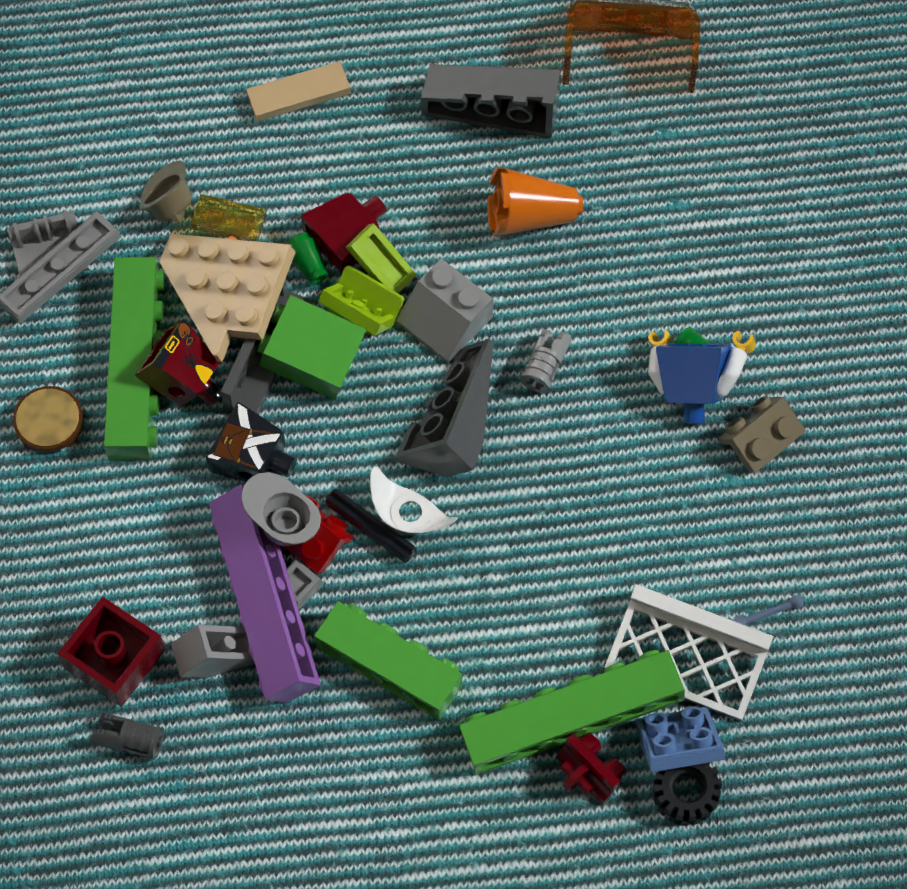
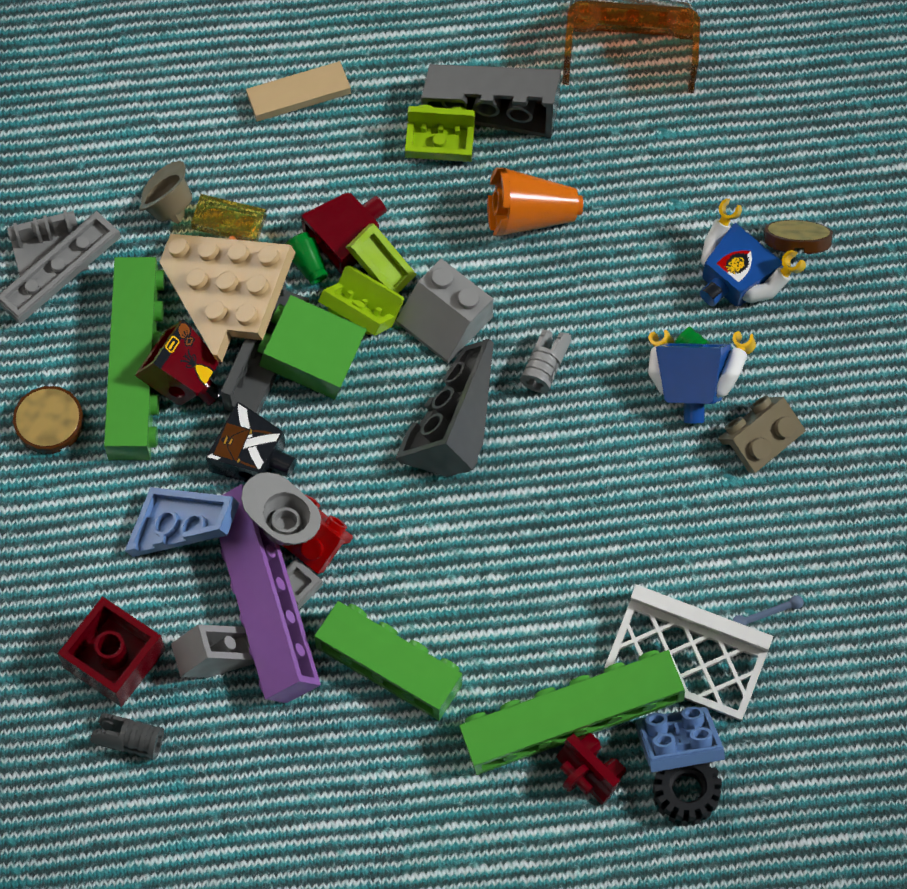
black axle [325,489,416,563] -> none
white piece [370,466,458,535] -> none
none -> medium blue wing [125,487,240,557]
none -> lime bracket [405,105,475,162]
none -> torso [700,198,806,307]
none -> tile [764,220,833,254]

